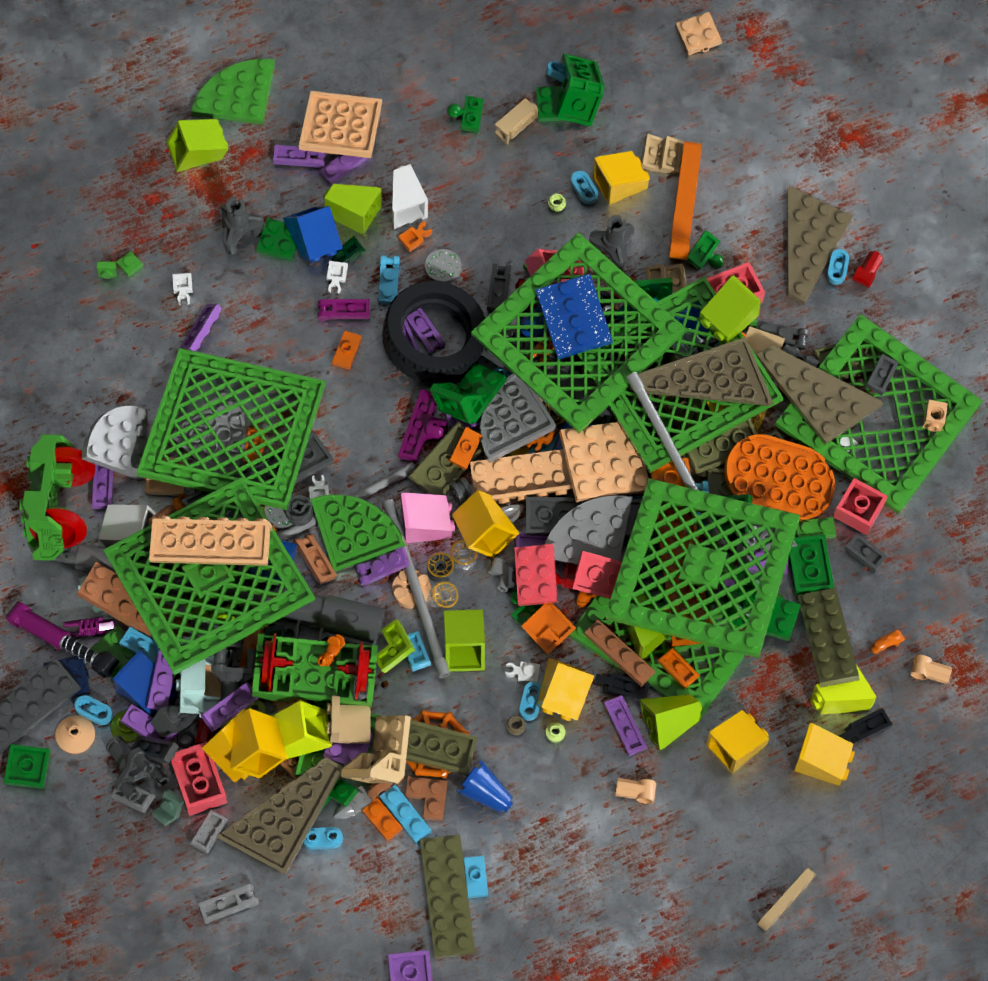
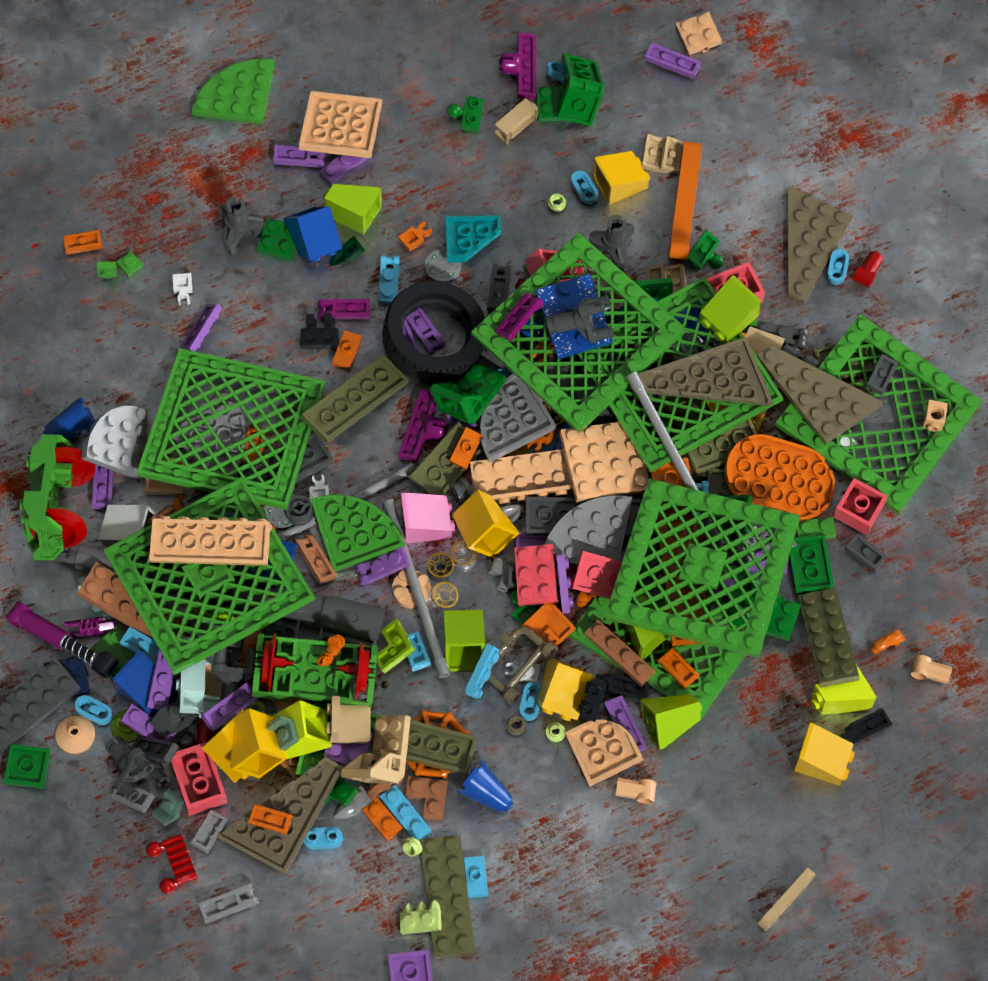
lime slope [166,119,228,172] -> none
white plate [327,261,348,295] -> none
white slope [392,164,428,230] -> none
yellow slope [706,710,769,774] -> none
none -> blue cone [43,397,95,440]
none -> orange plate [63,230,103,255]
none -> red gear [146,834,198,894]
none -> orange plate [248,804,293,835]
none -> sand green bracket [267,716,299,751]
none -> black plate [300,313,339,349]
none -> olive plate [301,354,409,444]
none -> yellowish green plate [400,899,441,935]
none -> yellowish green plate [402,837,422,857]
none -> teal plate [445,215,501,262]
none -> medium azure plate [465,643,500,699]
none -> dark tan bar [488,627,558,704]
none -> magenta plate [495,293,543,342]
none -> magenta plate [499,32,536,100]
none -> dark grey wheel [547,295,614,344]
none -> medium lavender plate [555,552,573,614]
none -> light nougat plate [565,720,644,787]
none -> black plate [578,678,608,722]
none -> medium lavender plate [644,43,701,79]

